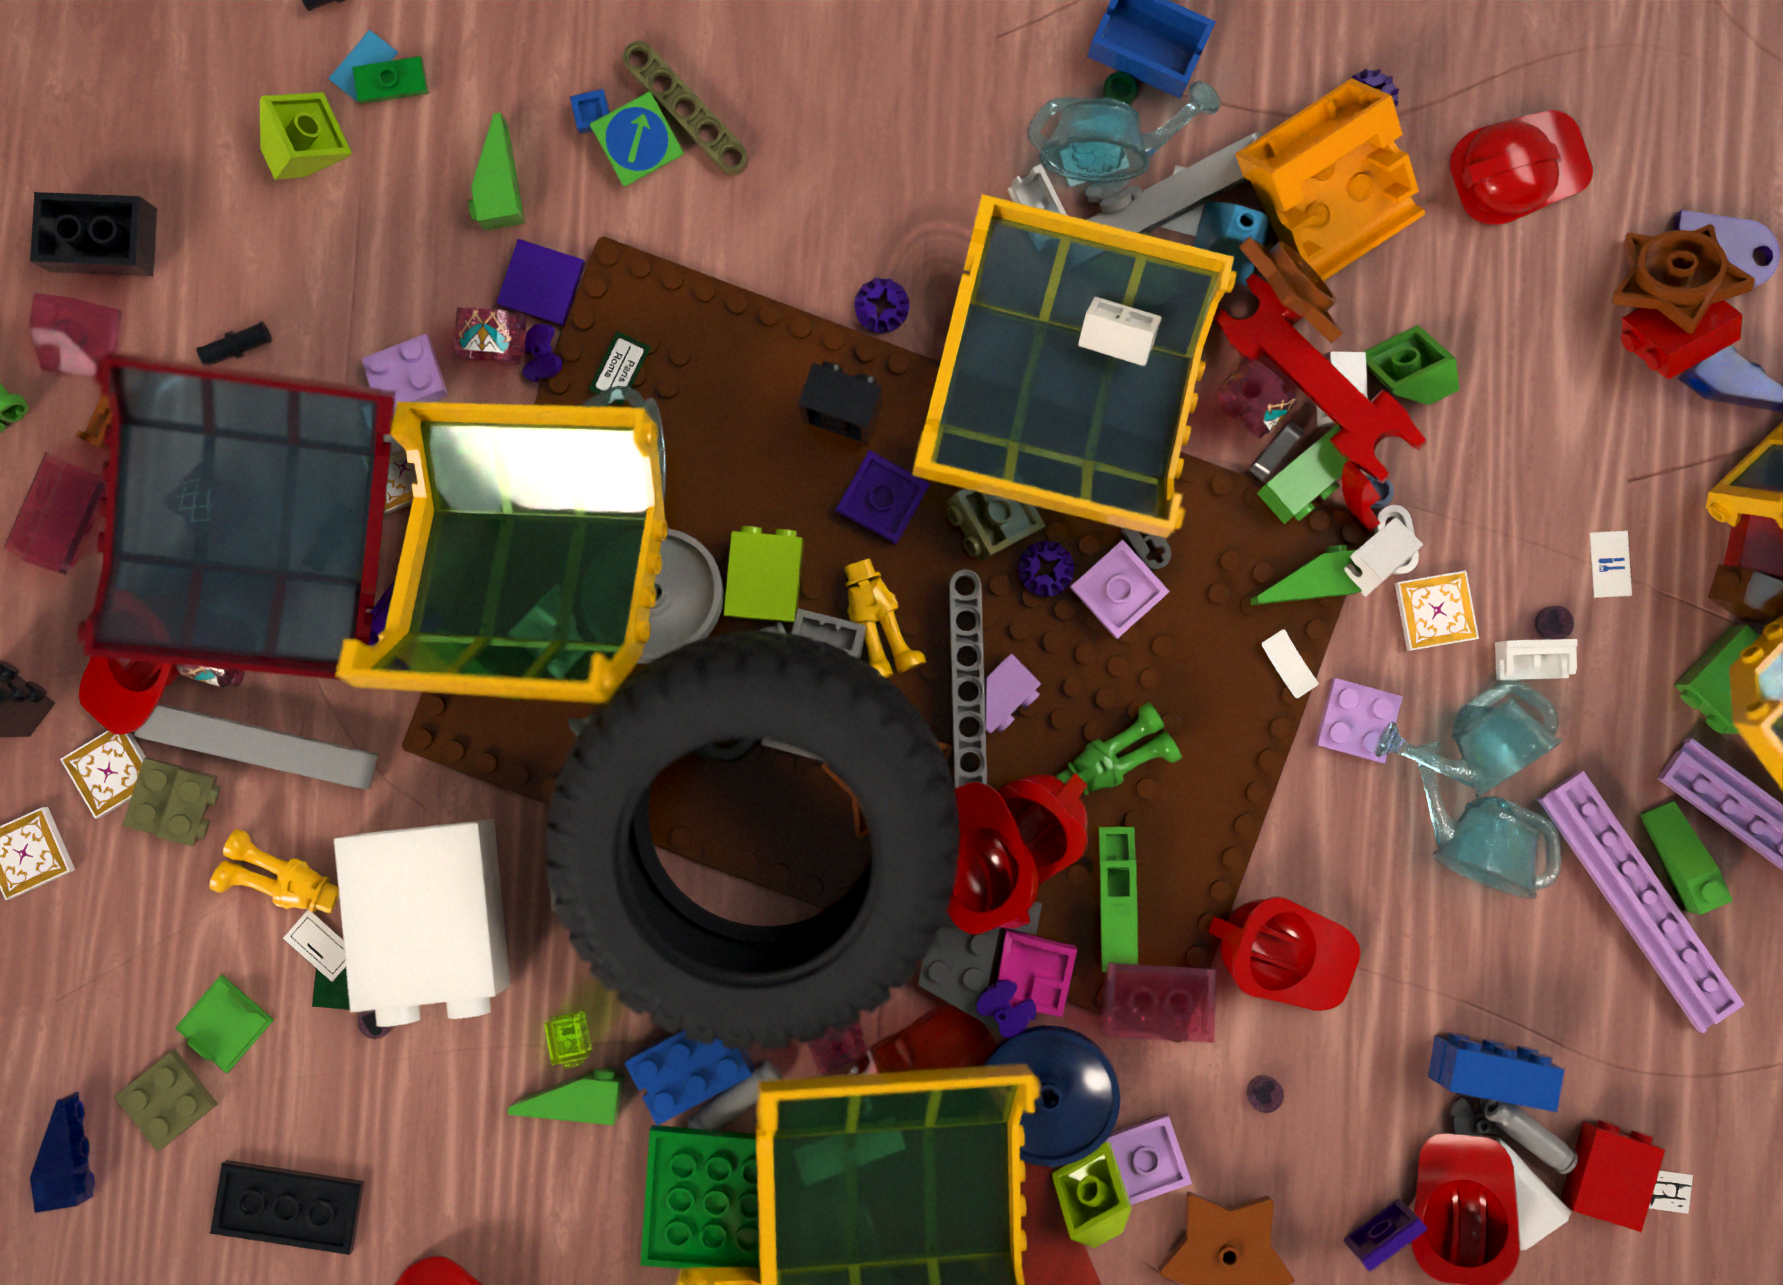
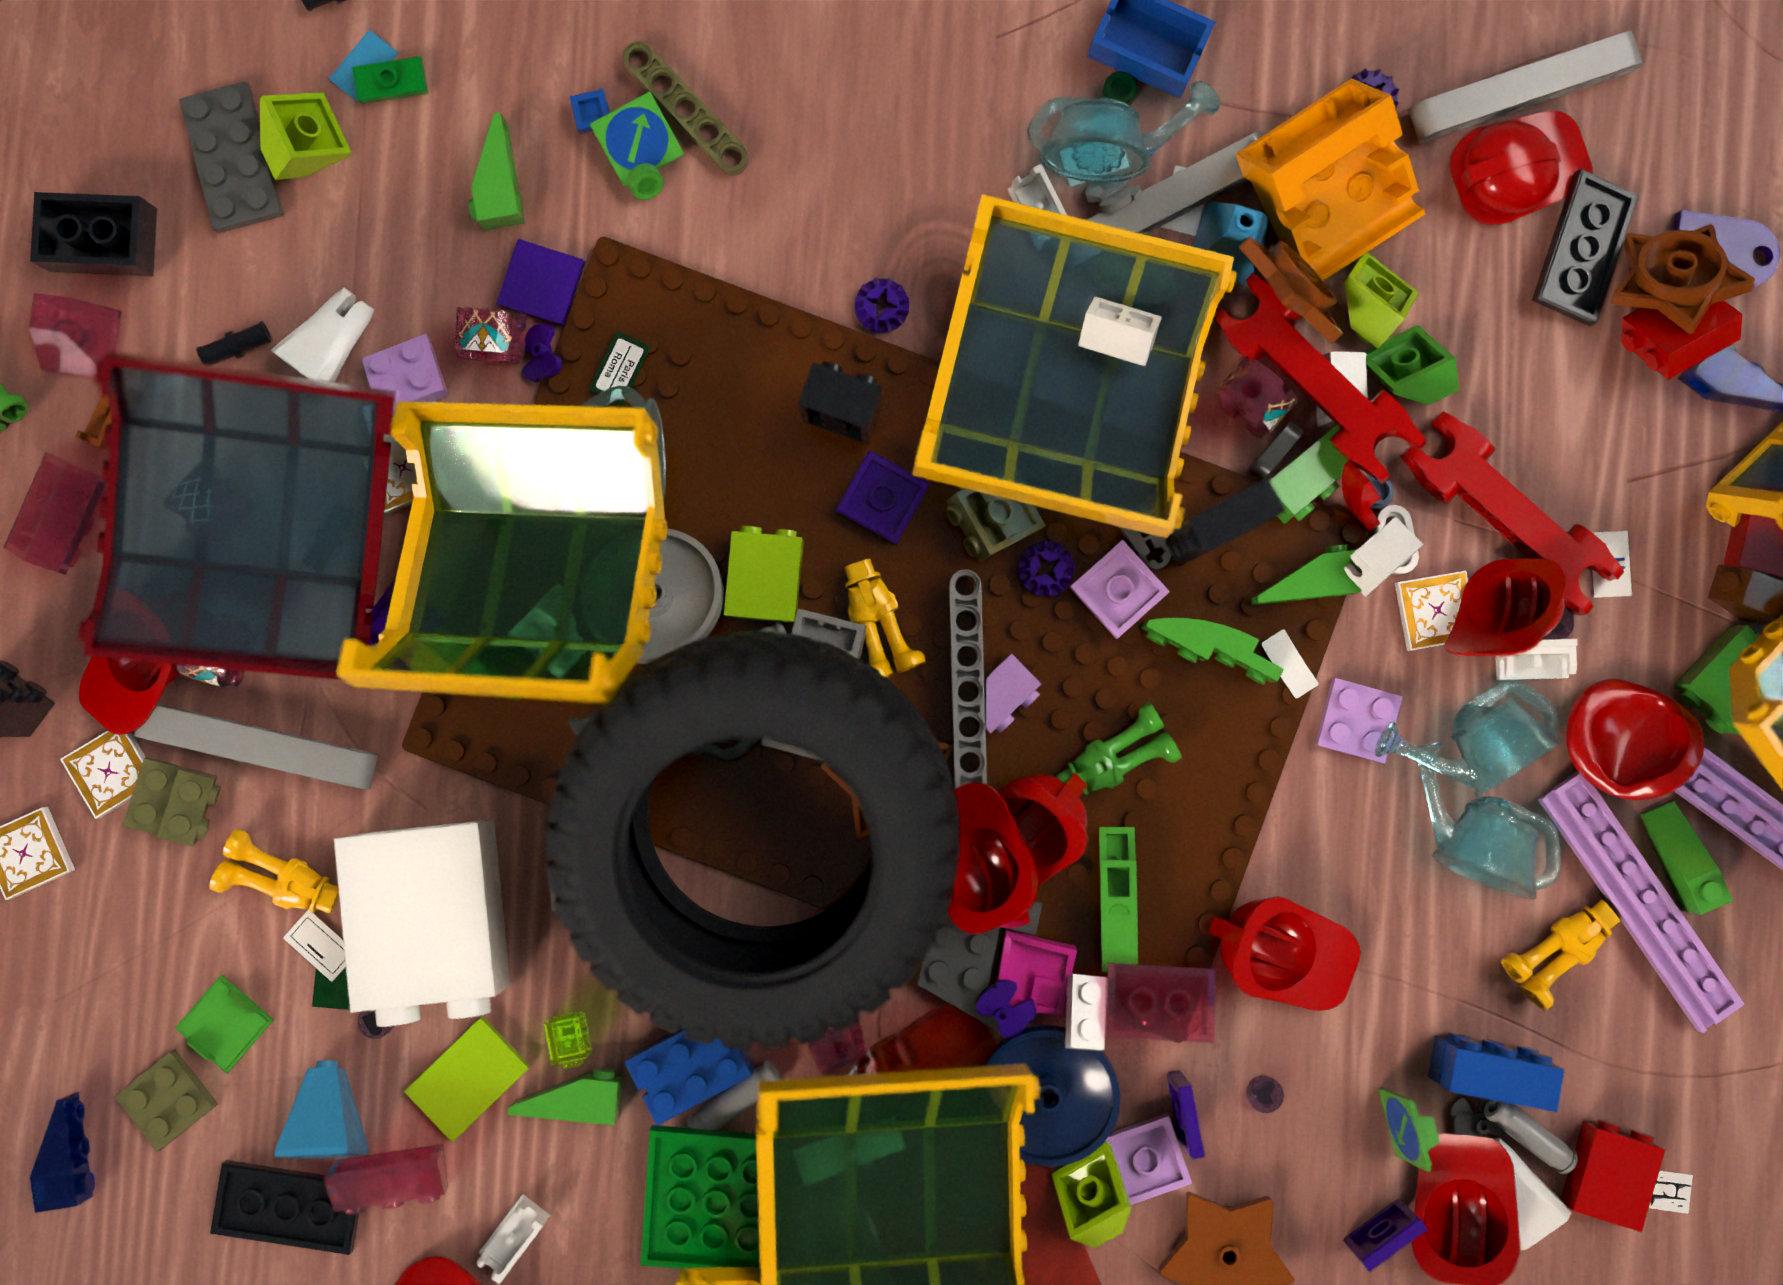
none -> dark grey plate [179,81,284,234]
none -> white piece [271,287,374,383]
none -> dark azure slope [274,1060,369,1159]
none -> clear pink slope [324,1144,448,1215]
none -> lime tile [404,1016,531,1142]
none -> white hinge [477,1194,550,1284]
none -> bright green tile [627,163,664,200]
none -> white plate [1065,974,1106,1051]
none -> bright green slope [1141,618,1284,685]
none -> black arch [1165,478,1286,566]
none -> dark purple tile [1167,1070,1205,1159]
none -> lime slope [1344,253,1420,349]
none -> bright green piece [1378,1087,1440,1172]
none -> red piece [1400,411,1624,616]
none -> light grey beam [1408,31,1644,143]
none -> red piece [1444,558,1567,656]
none -> yellow piece [1501,900,1620,1011]
none -> black tile [1532,169,1638,326]
none -> red piece [1566,679,1705,800]

